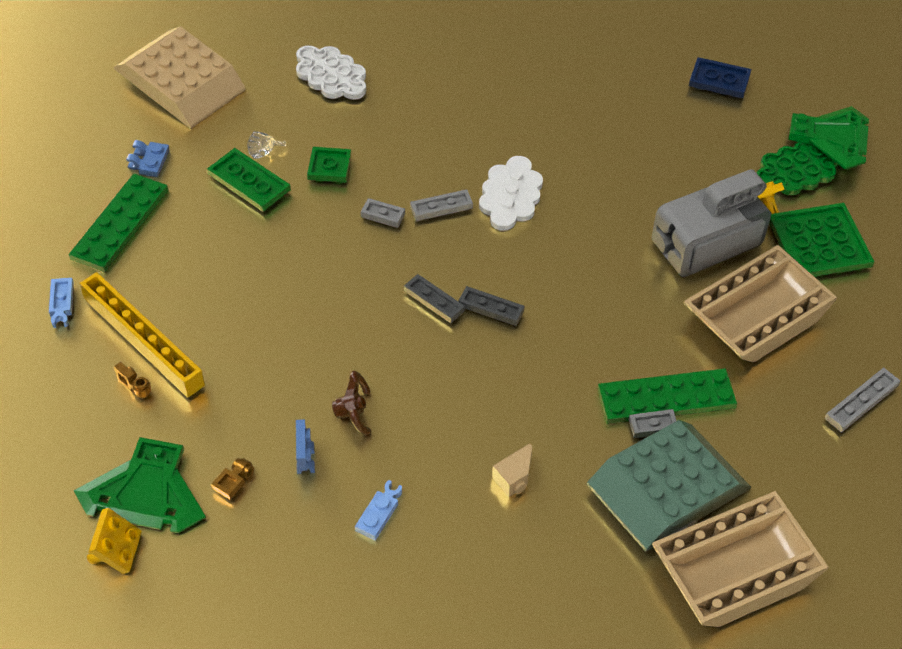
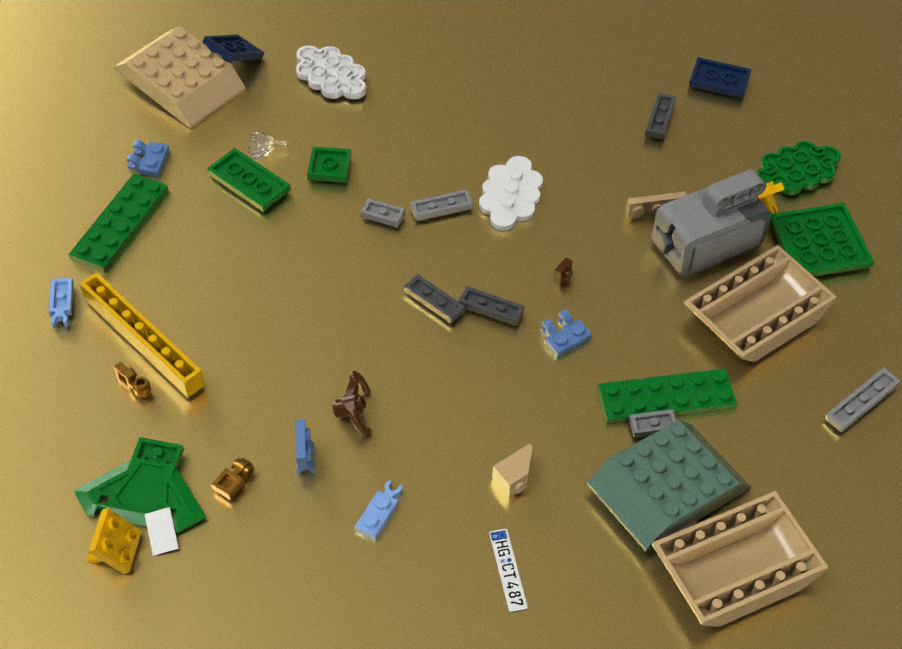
green plate [788,106,869,170] -> none
none -> white sticker [145,507,179,556]
none -> dark blue plate [202,34,265,63]
none -> white sticker [489,529,528,612]
none -> medium blue plate [541,309,592,358]
none -> reddish brown plate [553,257,573,287]
none -> tan plate [626,191,687,218]
none -> dark grey plate [645,93,676,140]

